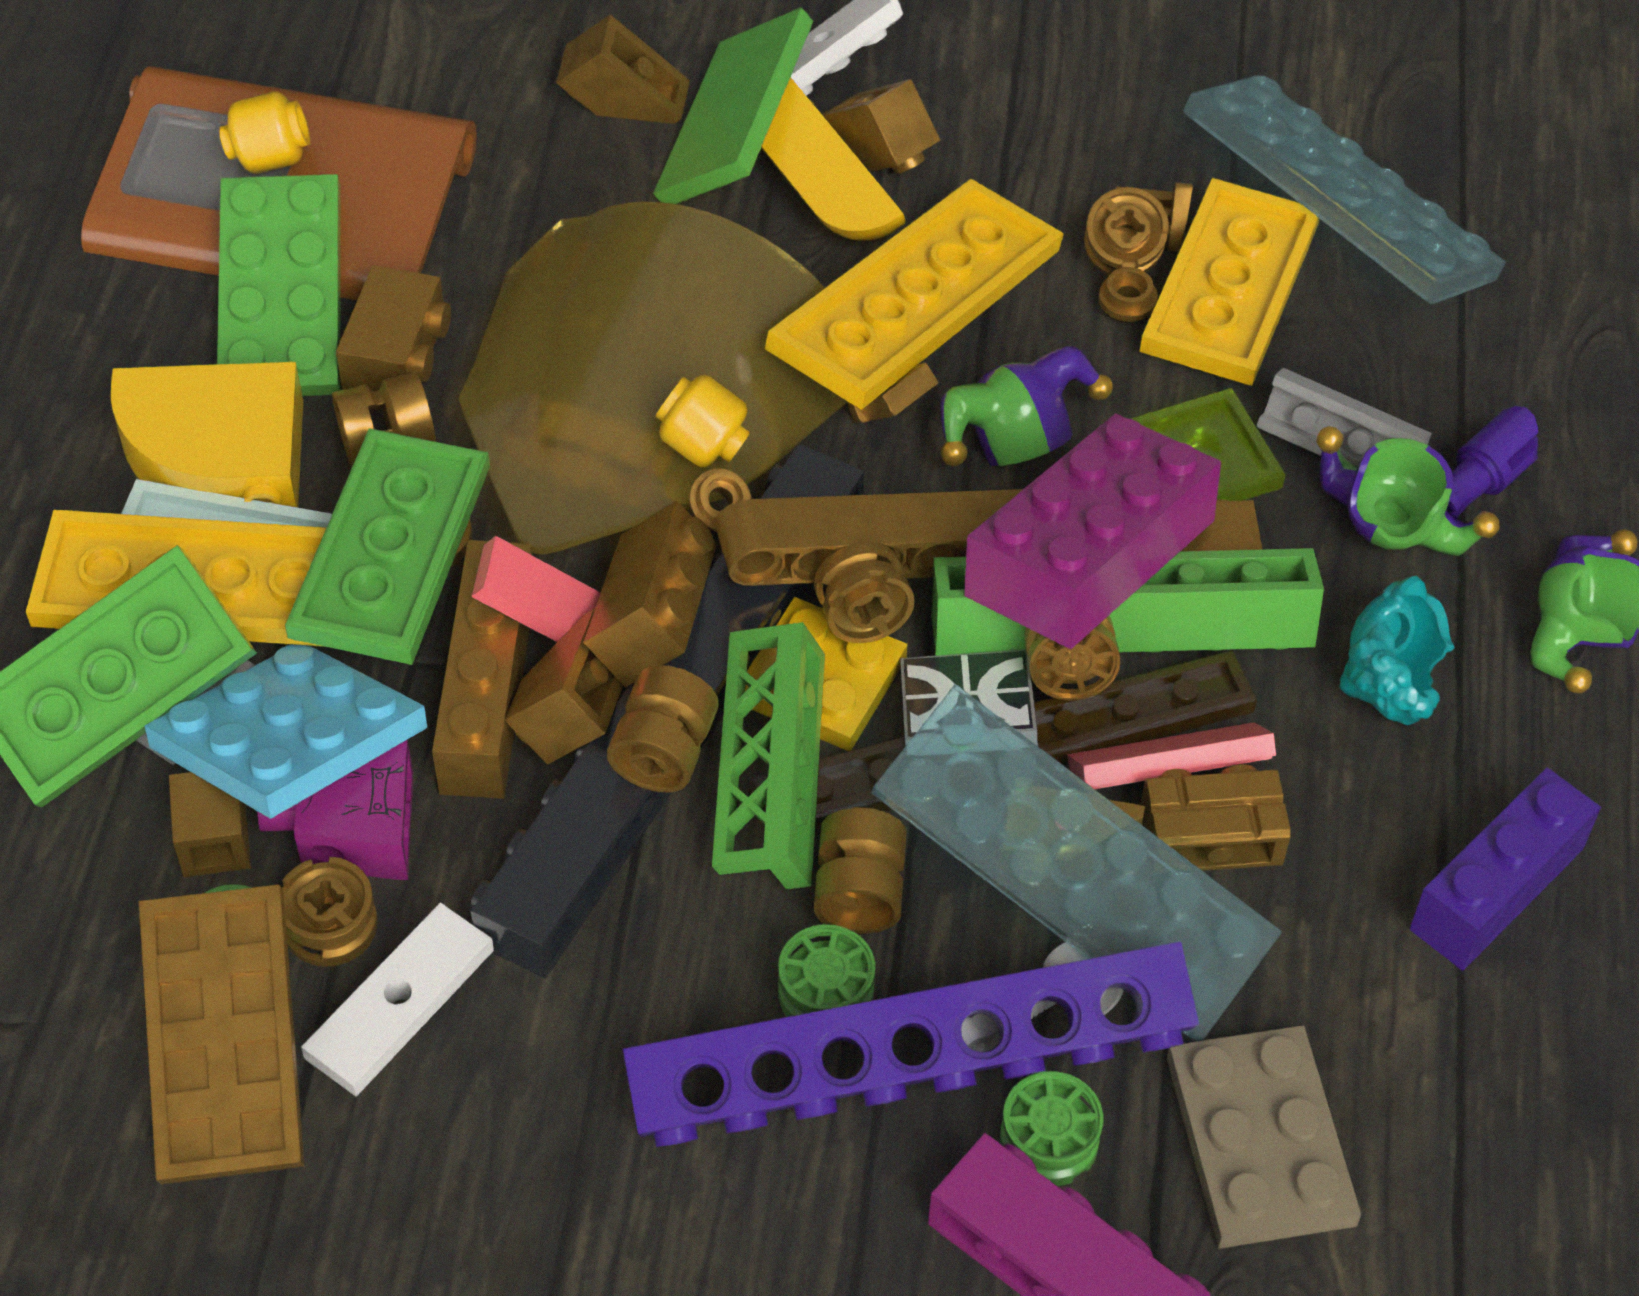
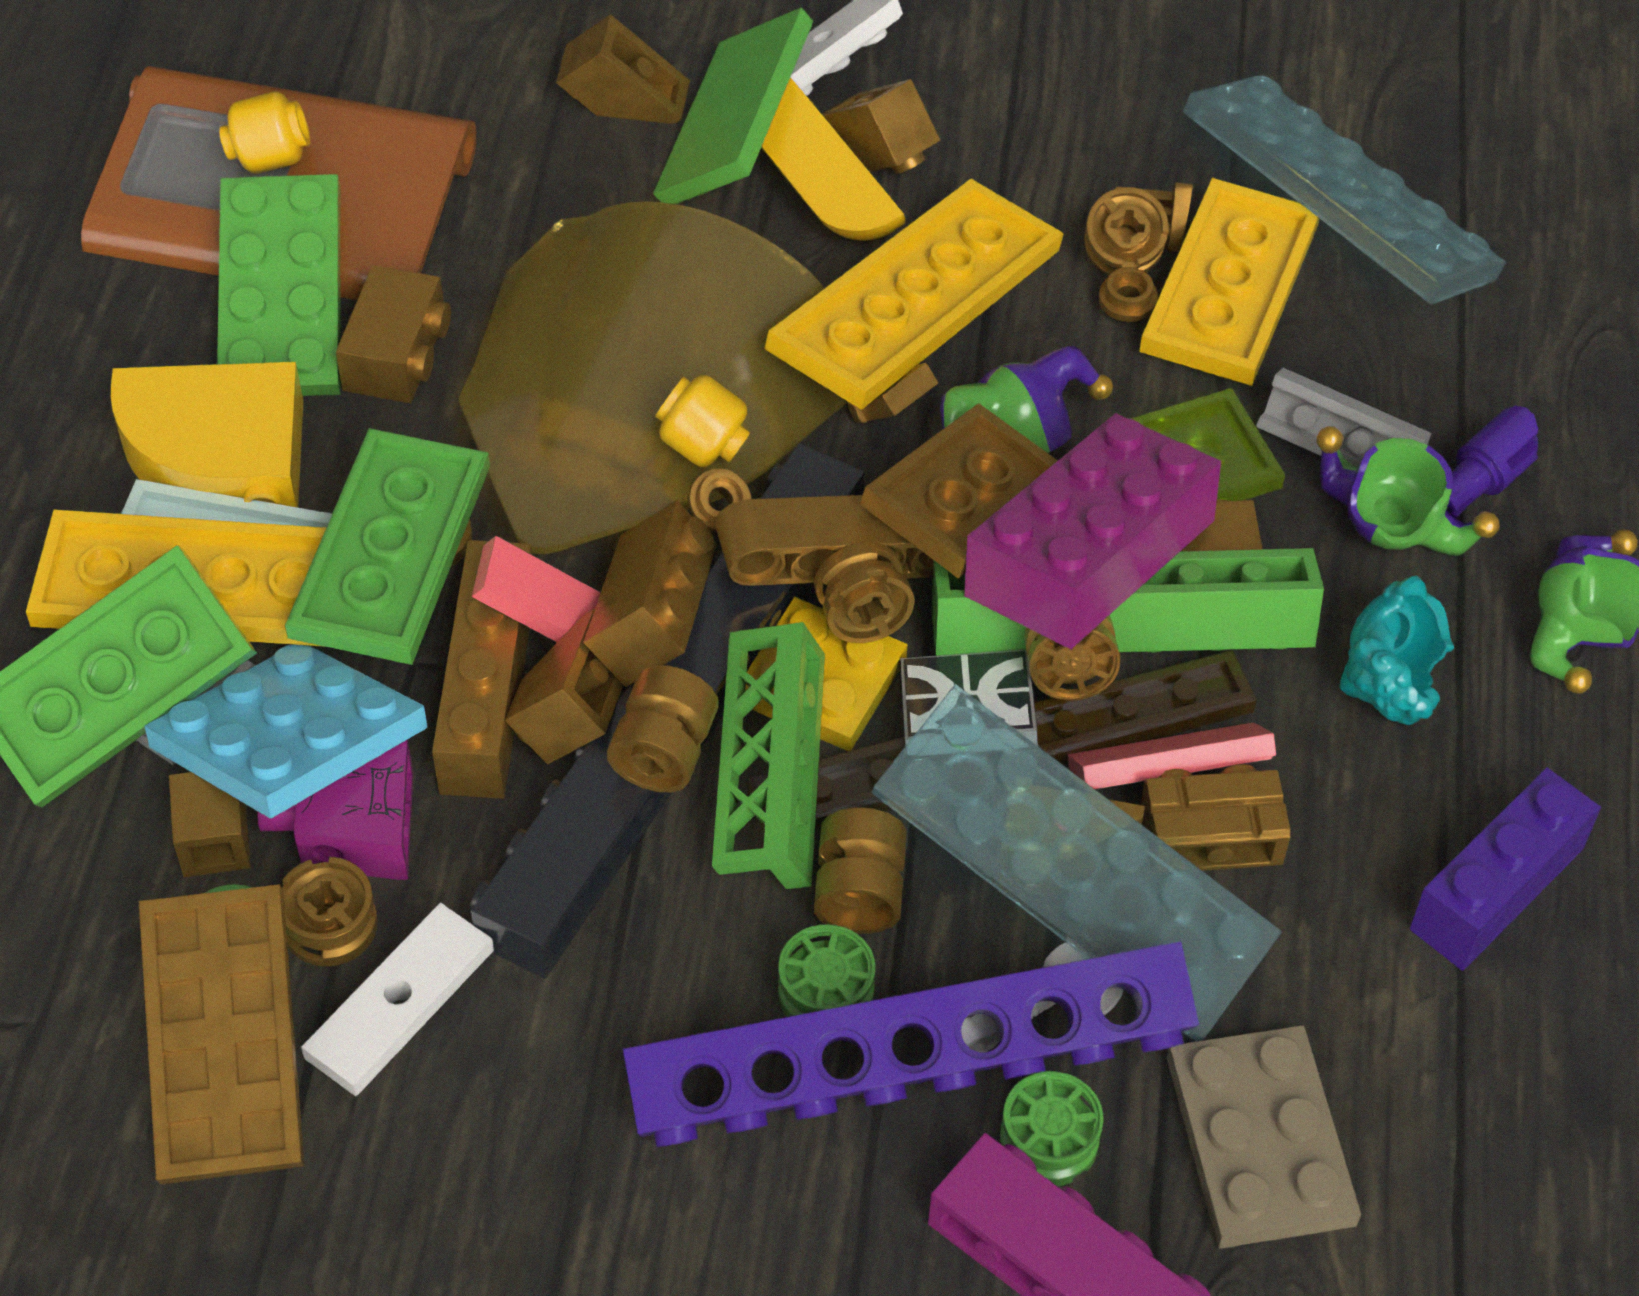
pearl gold wheel [332,372,436,467] -> none
none -> pearl gold plate [860,403,1058,579]

